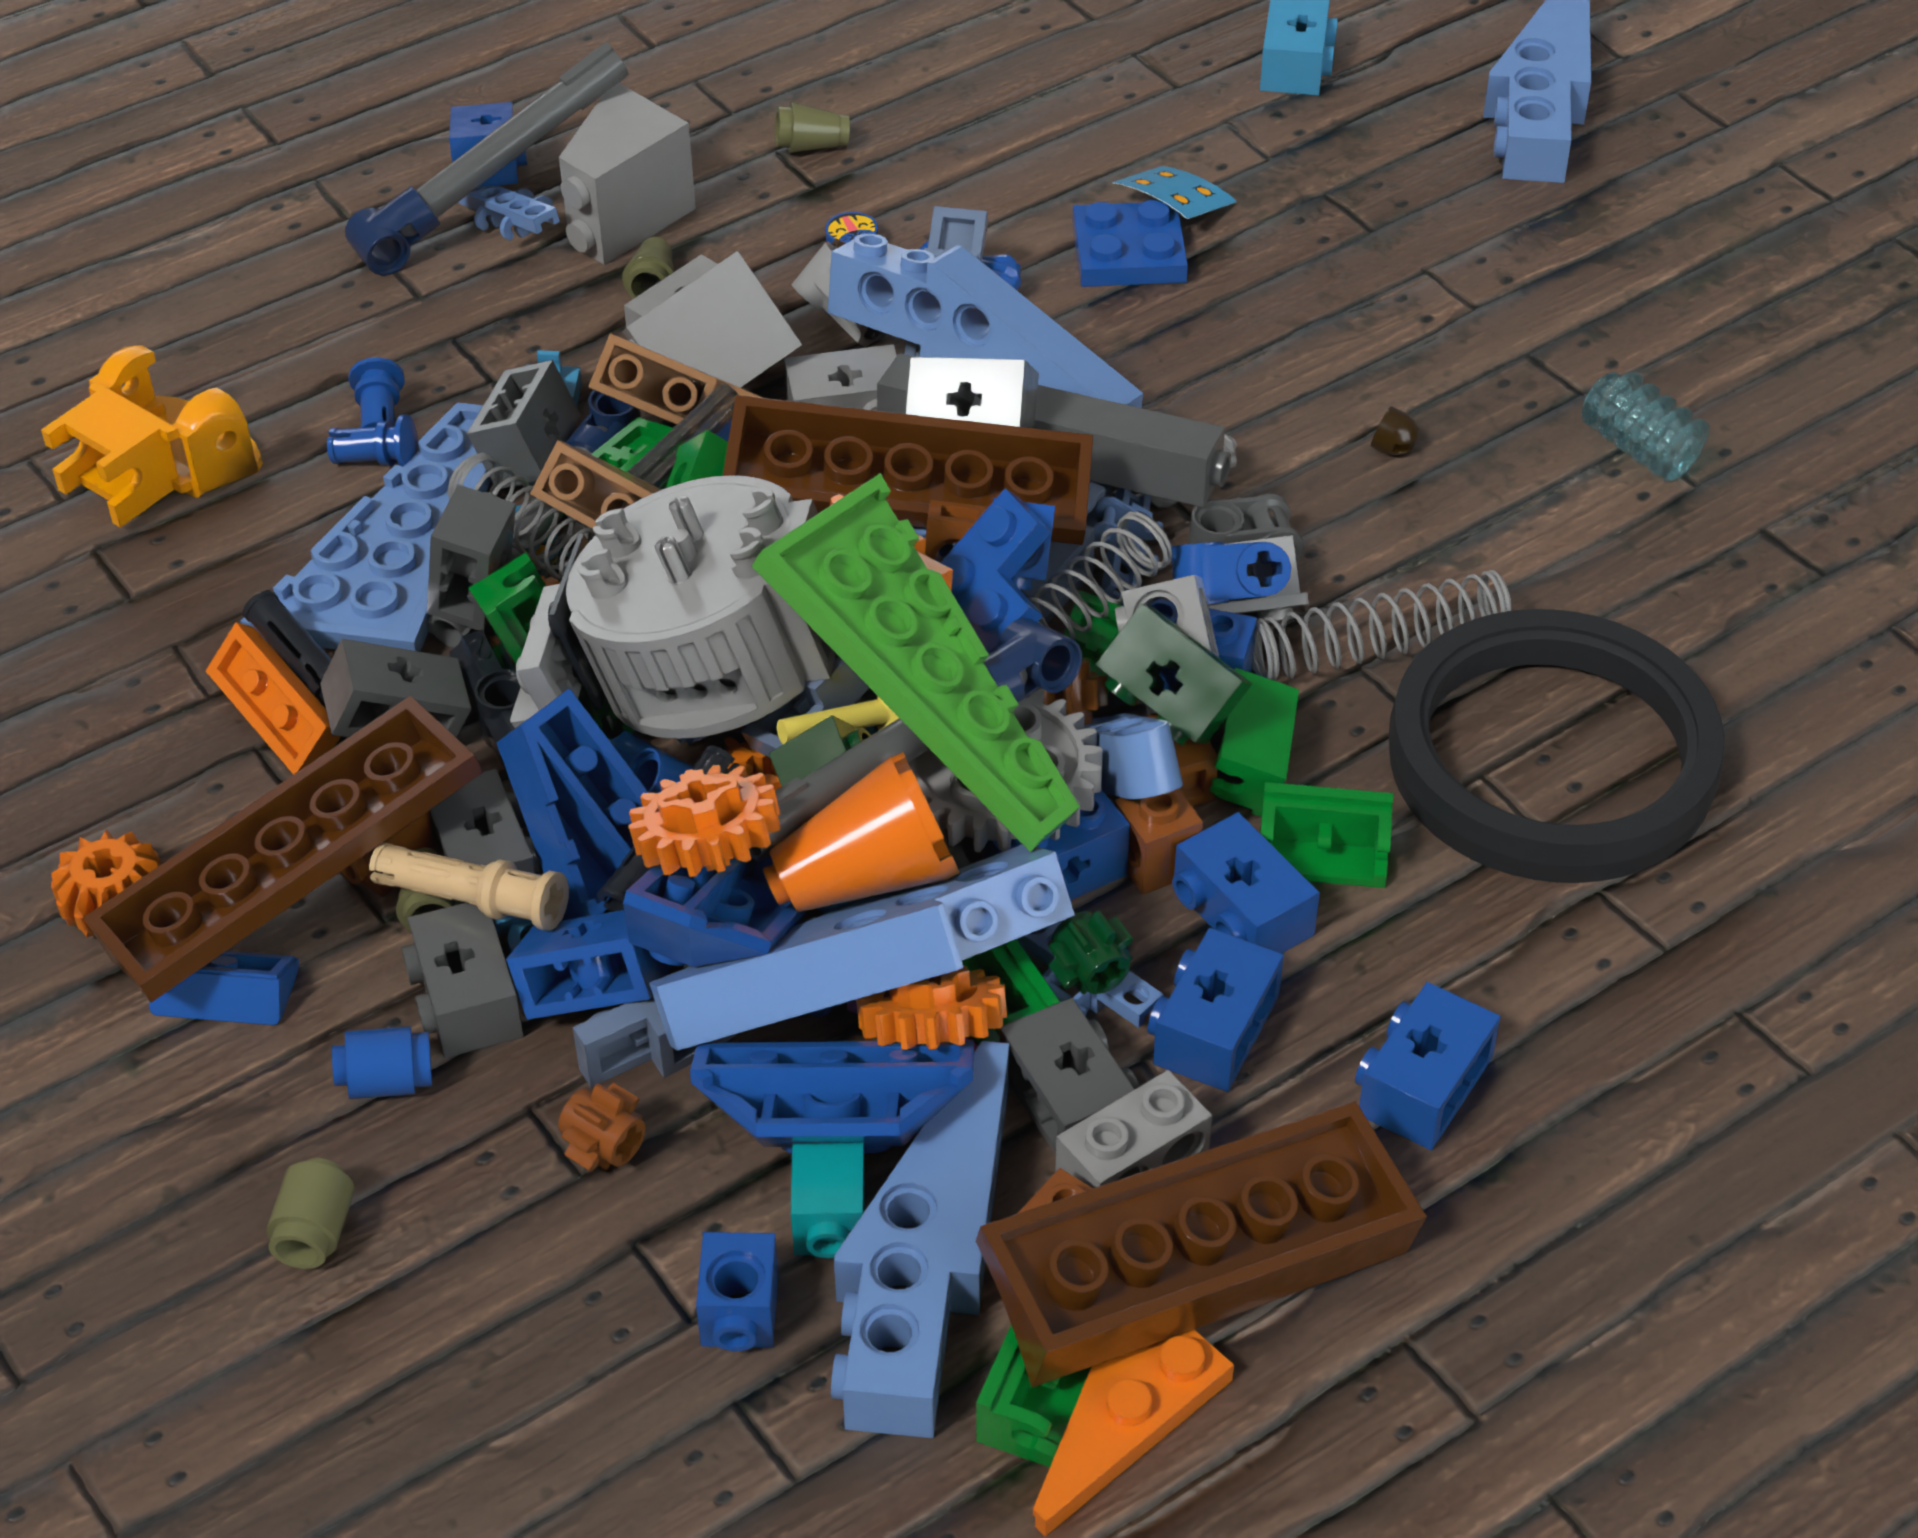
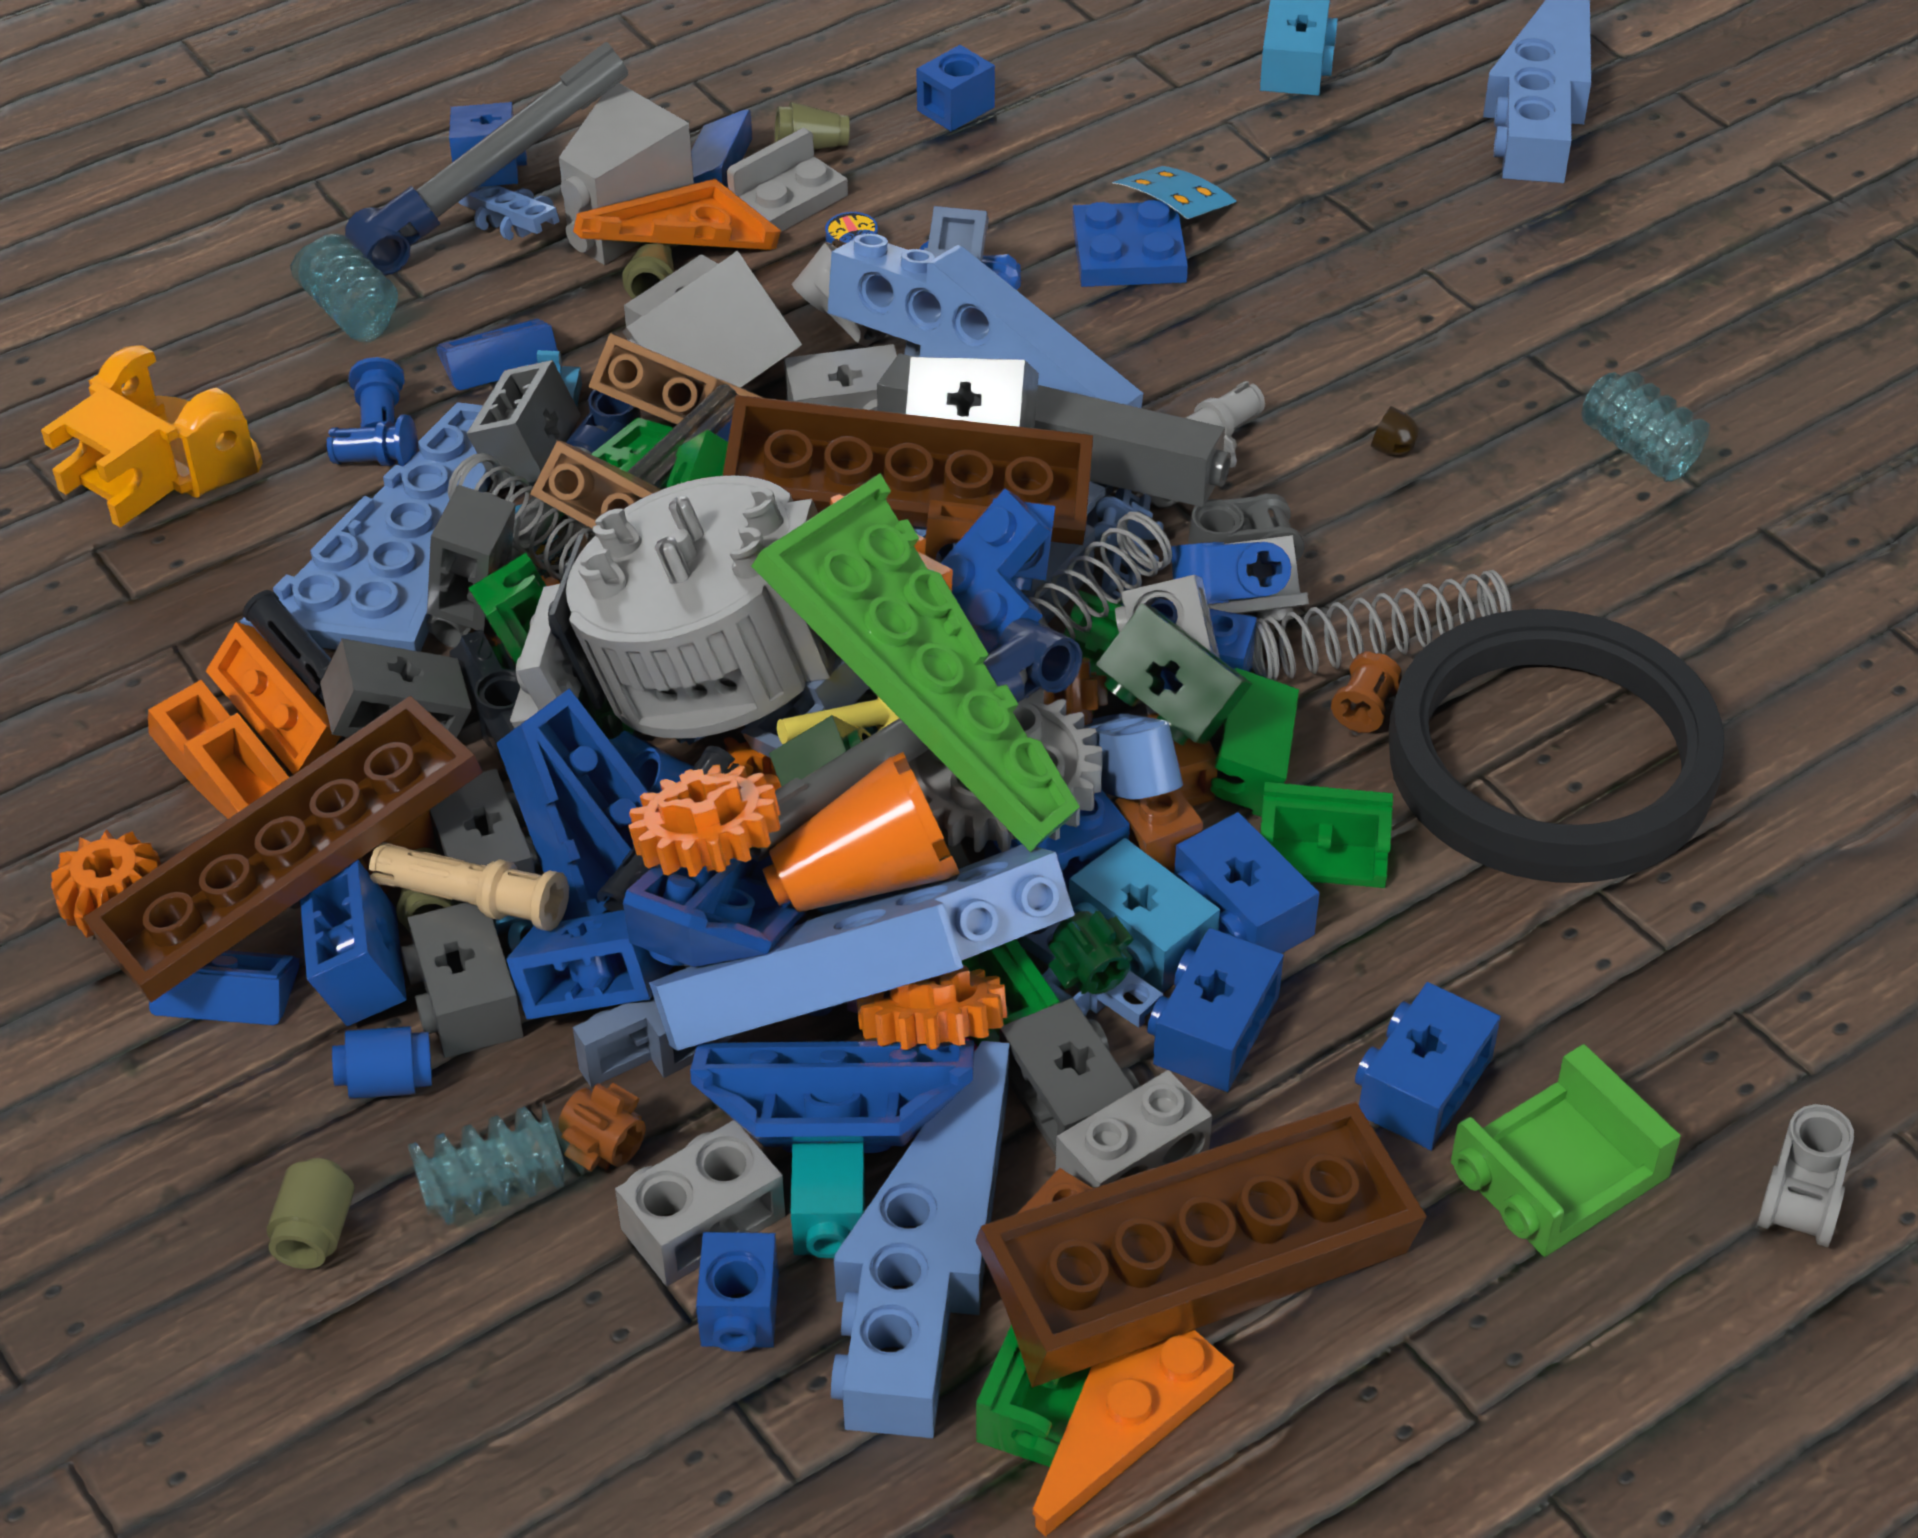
none -> orange slope [148,680,289,819]
none -> clear light blue piece [290,233,398,342]
none -> blue brick [300,860,407,1026]
none -> clear light blue piece [407,1103,565,1225]
none -> blue slope [436,318,558,390]
none -> orange wing [573,179,781,250]
none -> light grey brick [615,1120,785,1287]
none -> blue slope [691,109,752,188]
none -> light grey bracket [727,128,848,232]
none -> blue brick [916,45,995,132]
none -> dark azure brick [1069,838,1220,993]
none -> light grey pin [1186,381,1265,436]
none -> dark orange bush [1331,652,1402,733]
none -> bright green panel [1450,1044,1681,1258]
none -> light grey piece [1757,1104,1854,1247]

